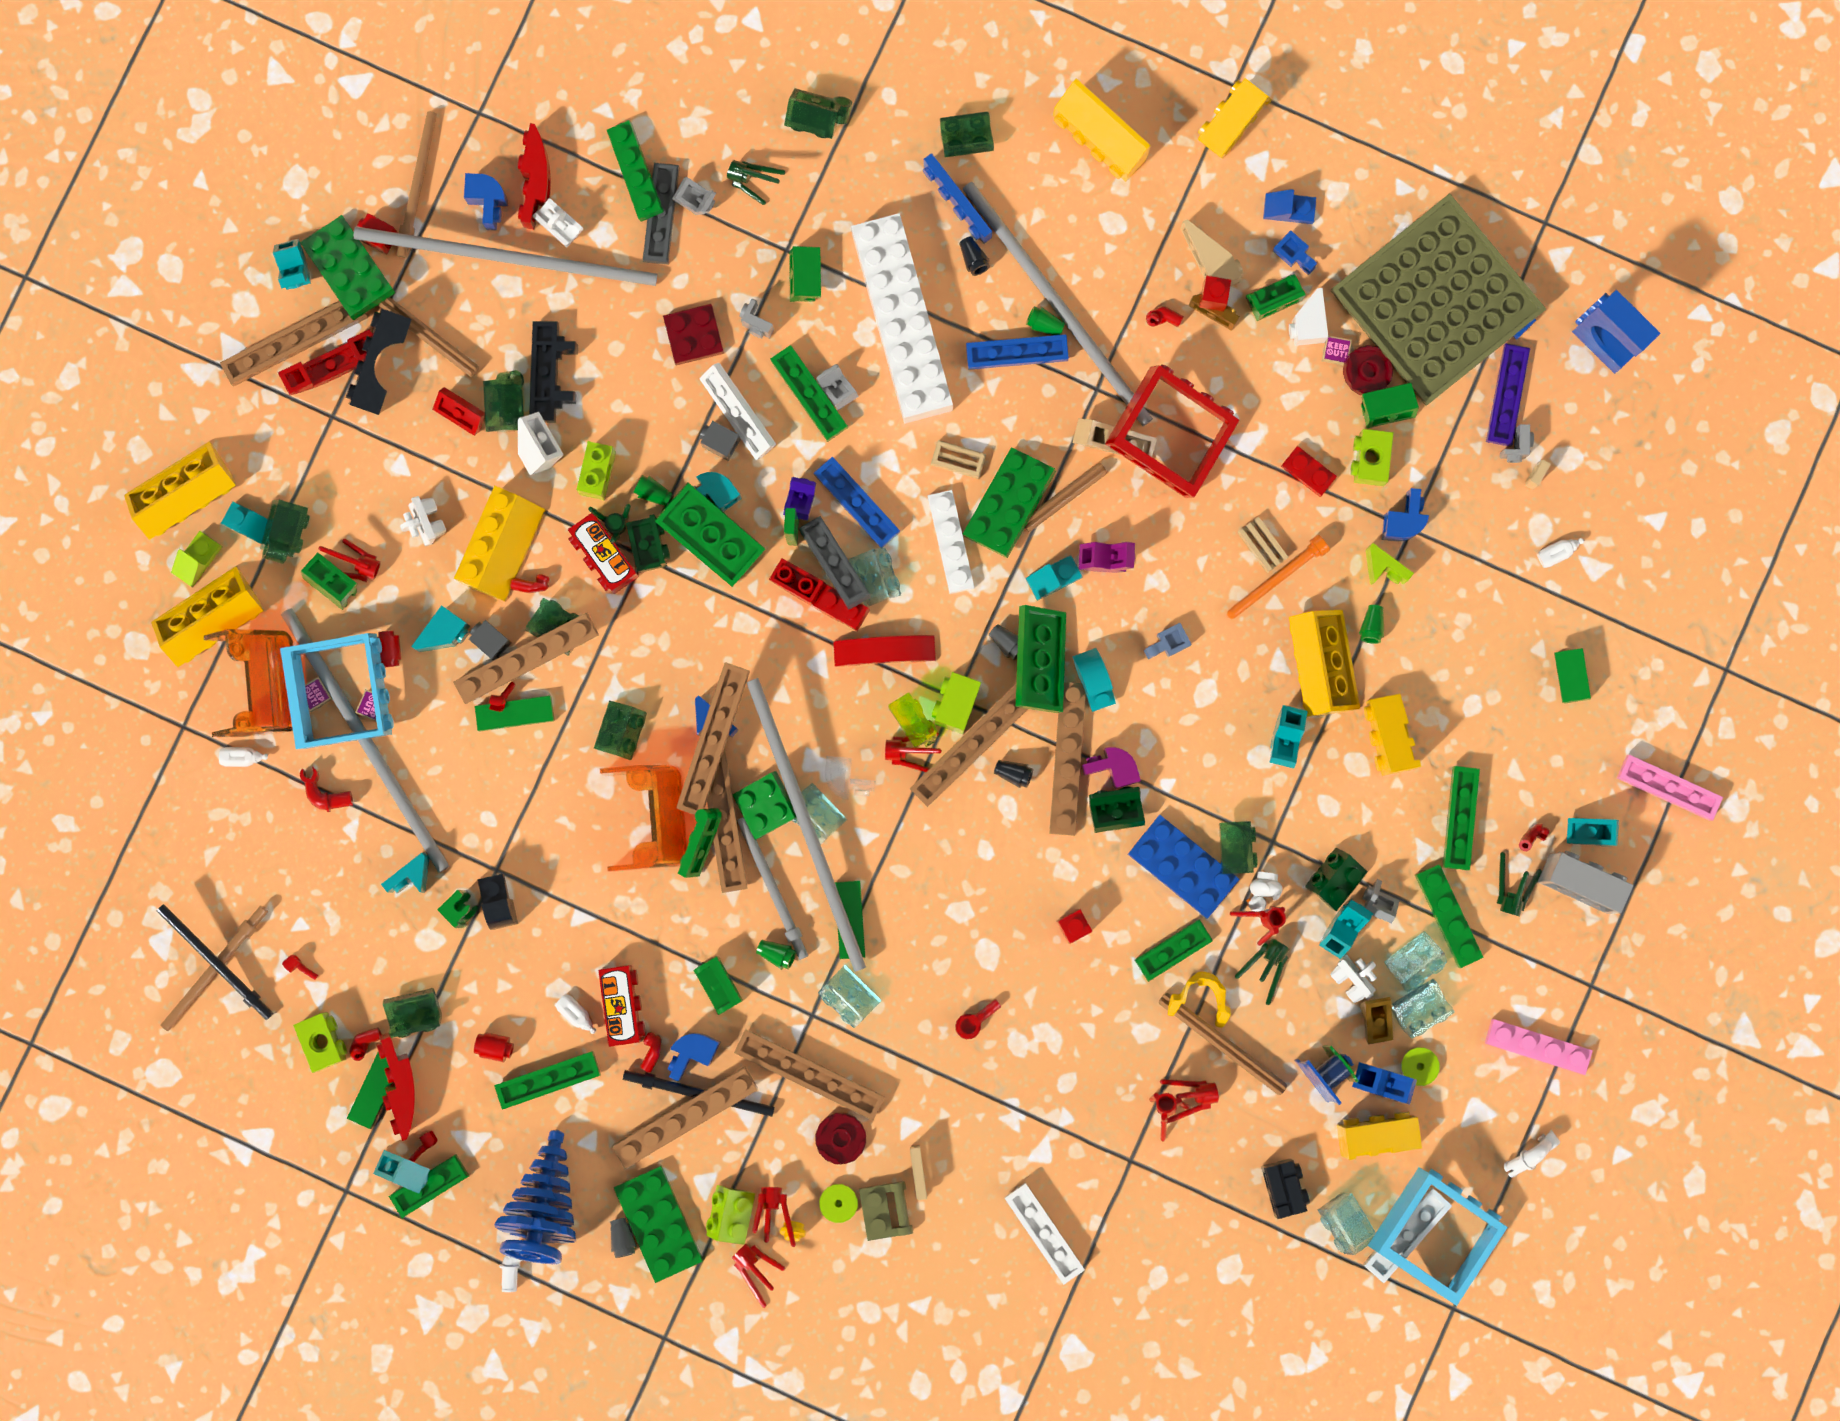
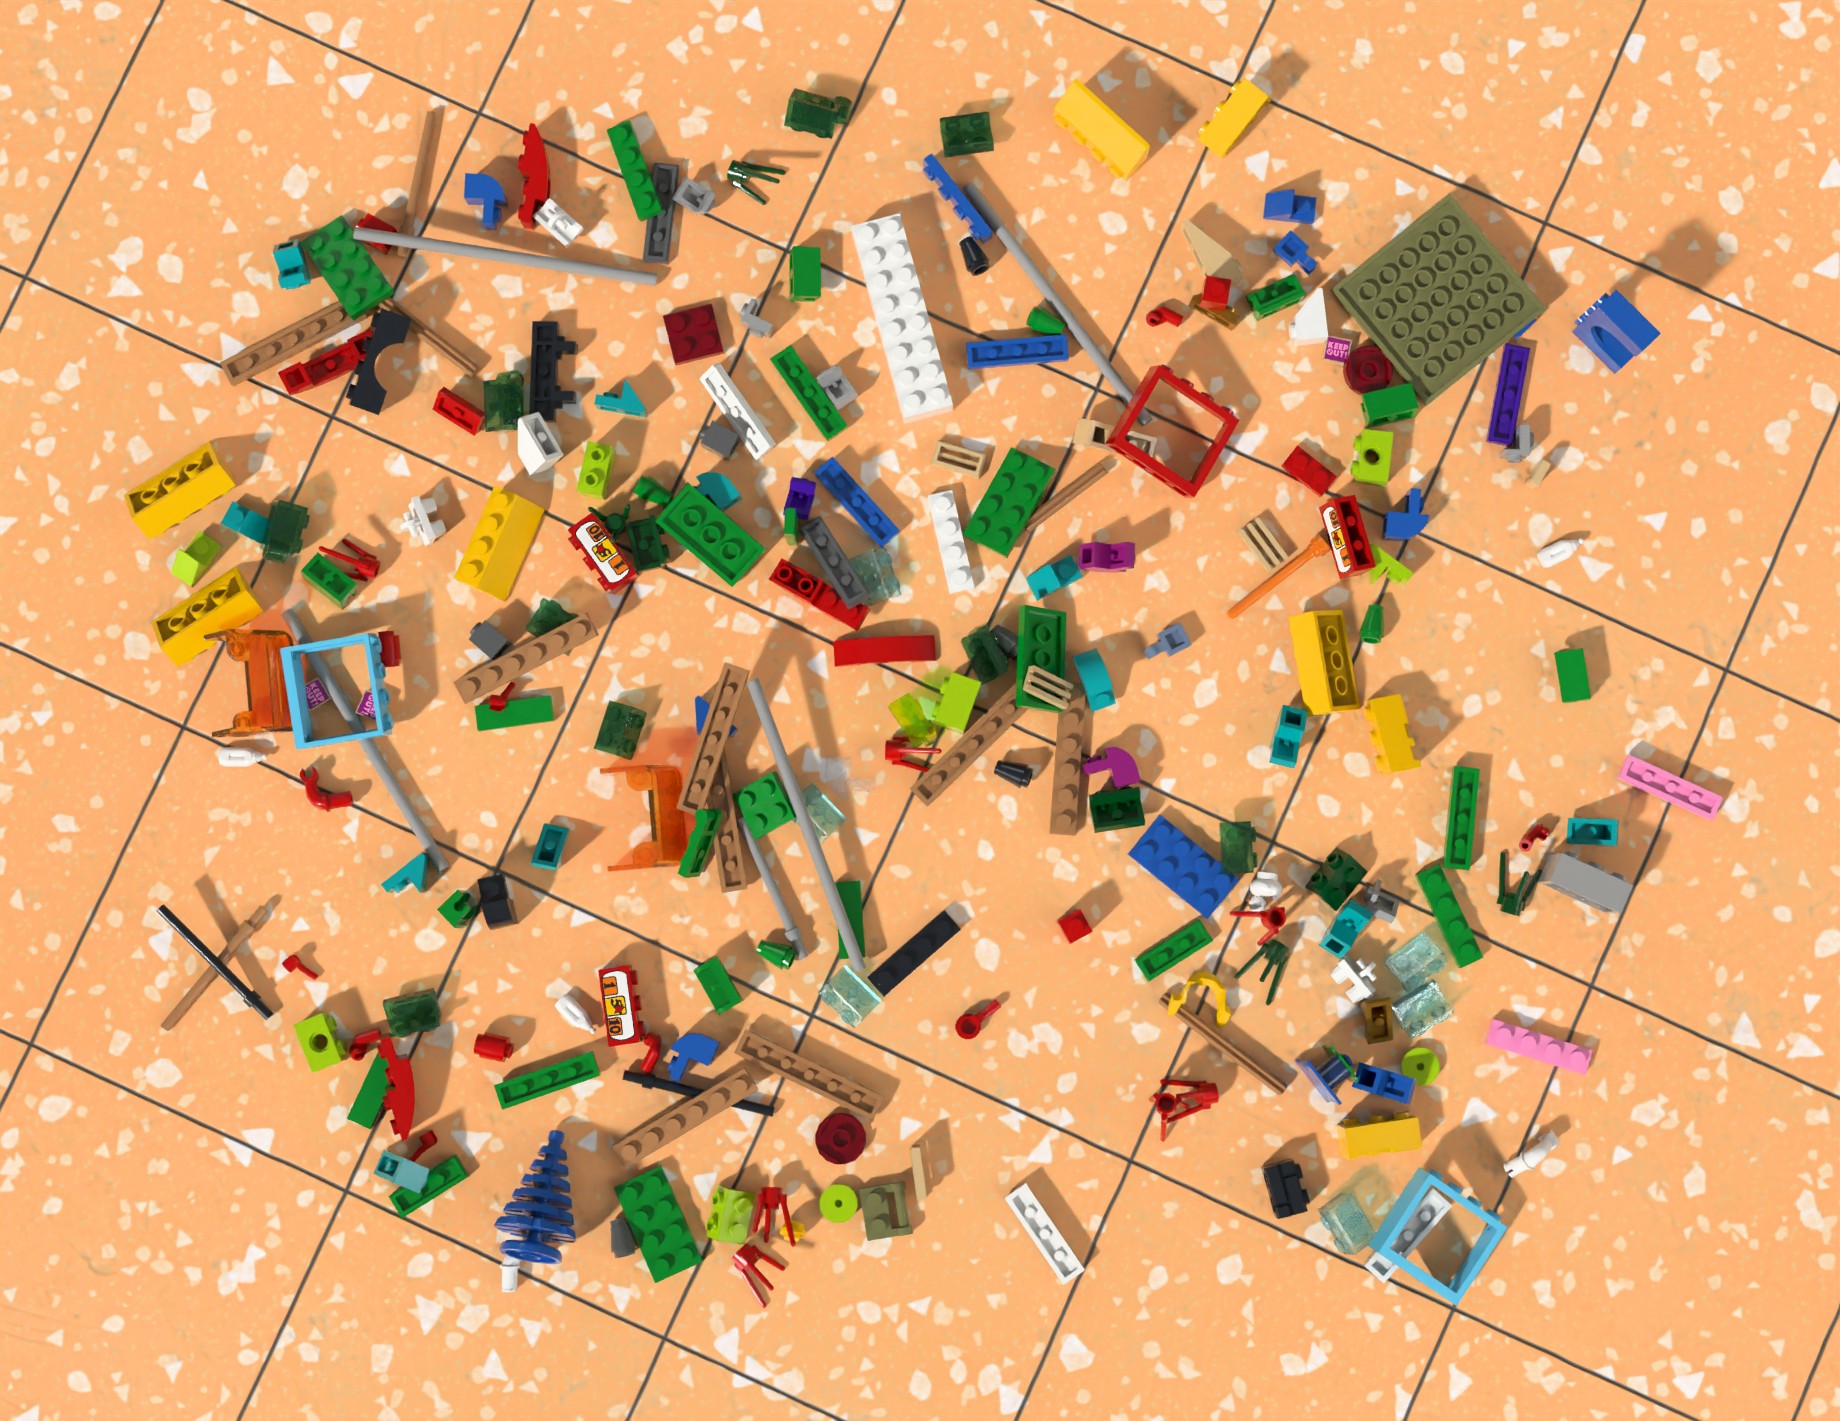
teal slope [411,605,470,652] -> none
red arm [510,574,550,593] -> none
none -> teal slope [531,823,569,870]
none -> teal slope [594,380,648,418]
none -> black plate [867,910,961,997]
none -> clear green bracket [960,625,1009,685]
none -> tan tile [1023,665,1074,709]
none -> red brick [1319,495,1376,579]

